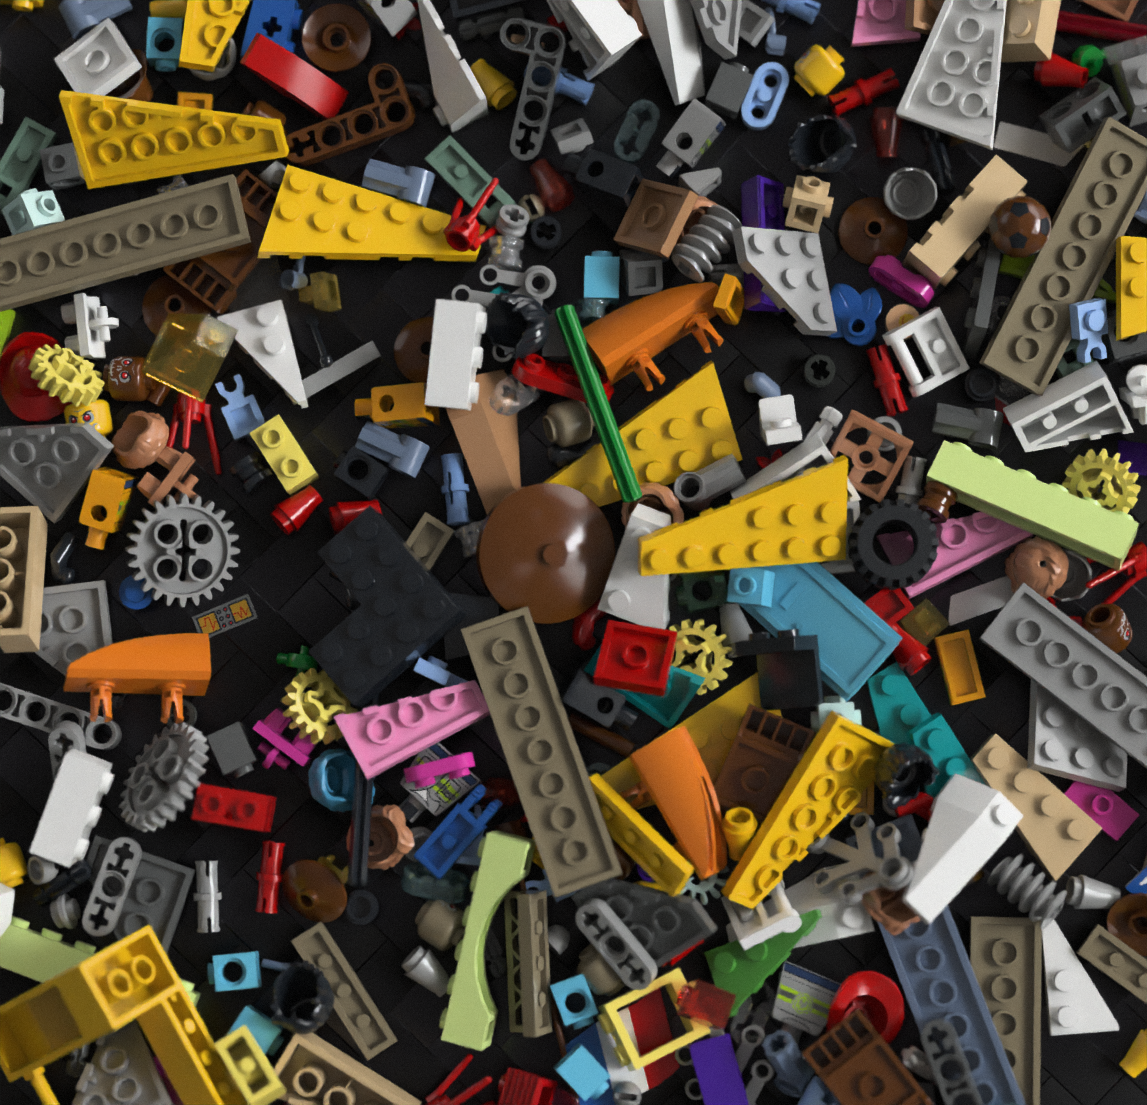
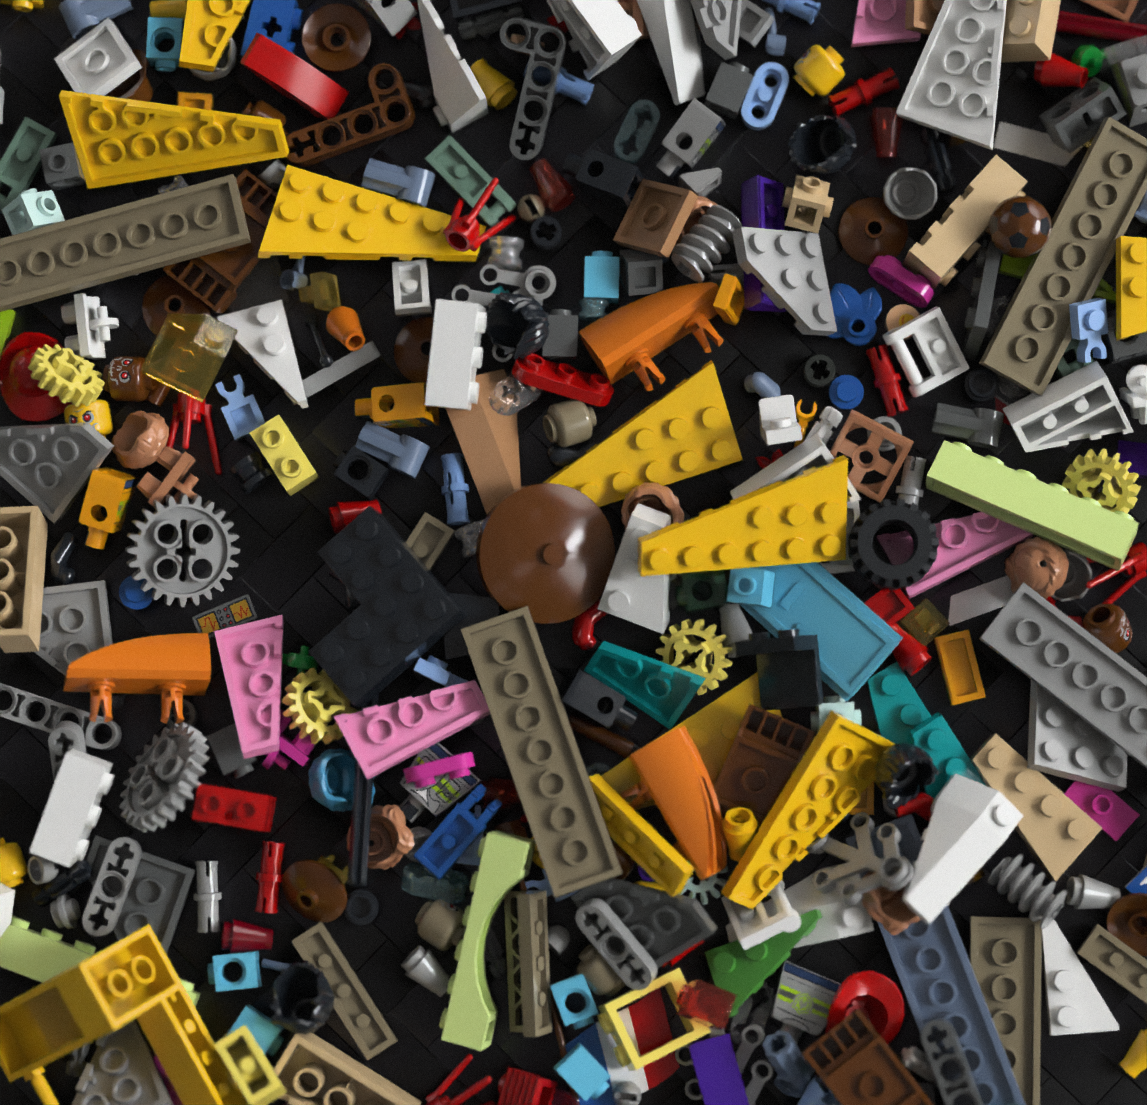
red cone [270,485,323,535] -> none
light grey bush [495,204,530,238] -> none
light grey plate [550,118,594,155] -> none
green axle [554,305,642,503] -> none
red plate [594,620,677,697] -> none
light grey piece [674,453,747,511] -> none
reddish brown wheel [916,481,958,523] -> none
none -> bright pink wing [214,615,284,759]
none -> dark red cone [221,919,273,954]
none -> orange cone [326,306,365,351]
none -> white slope [392,259,432,317]
none -> light orange hand [794,399,817,448]
none -> blue plate [829,375,864,410]

